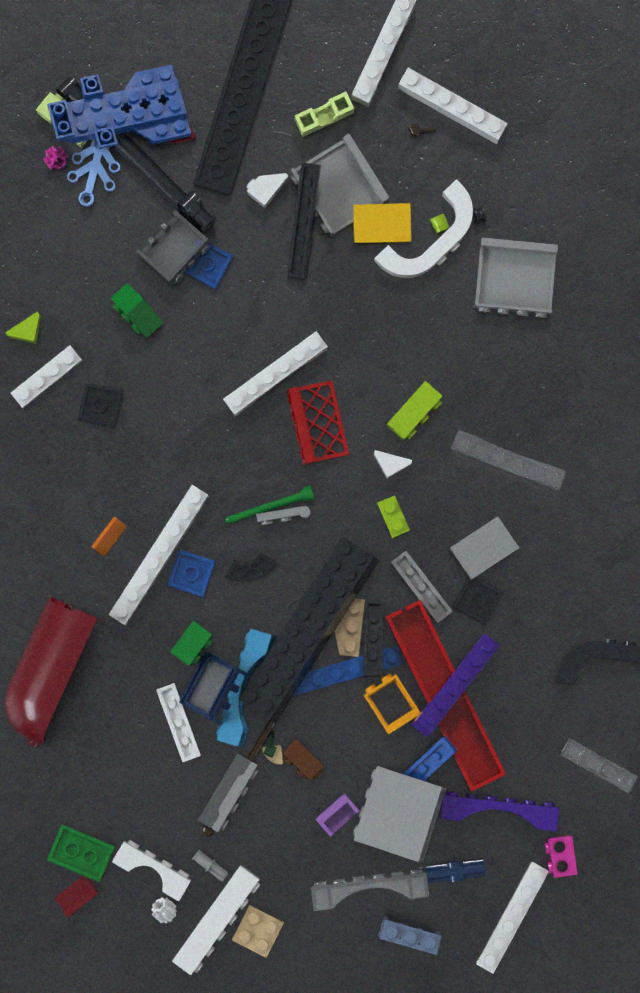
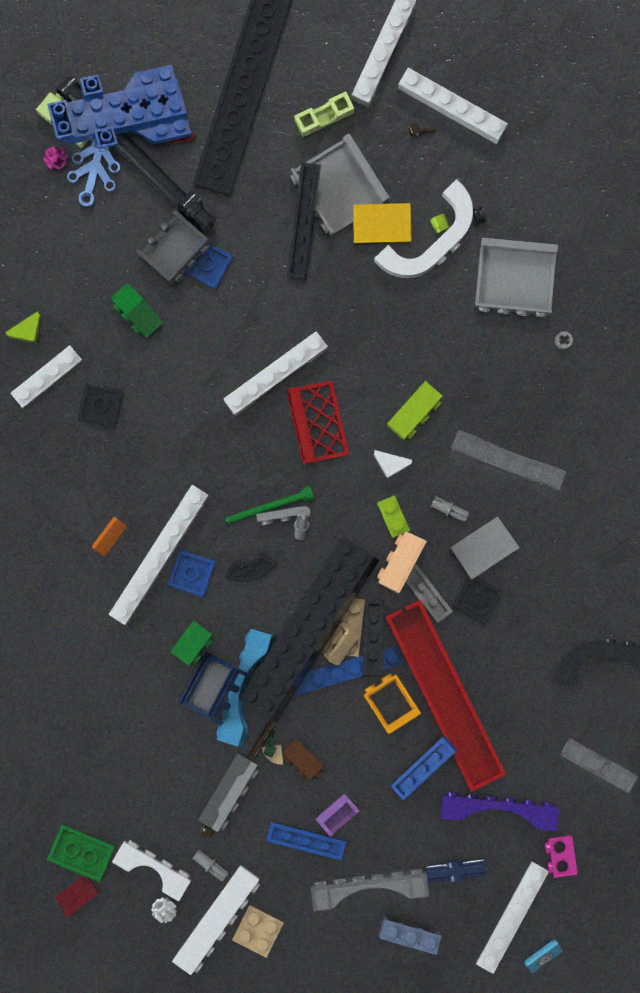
dark red panel [4,596,98,748] -> none
white plate [156,683,201,762] -> none
white slope [247,173,289,208] -> none
light grey panel [353,766,446,863] -> none
dark purple arch [411,633,500,737] -> none
none -> blue plate [266,822,346,860]
none -> light grey axle [294,510,309,541]
none -> tan slope [321,621,359,666]
none -> light nougat slope [377,531,427,594]
none -> light grey axle [431,496,469,522]
none -> medium azure slope [524,940,563,973]
none -> light grey bush [555,331,573,349]

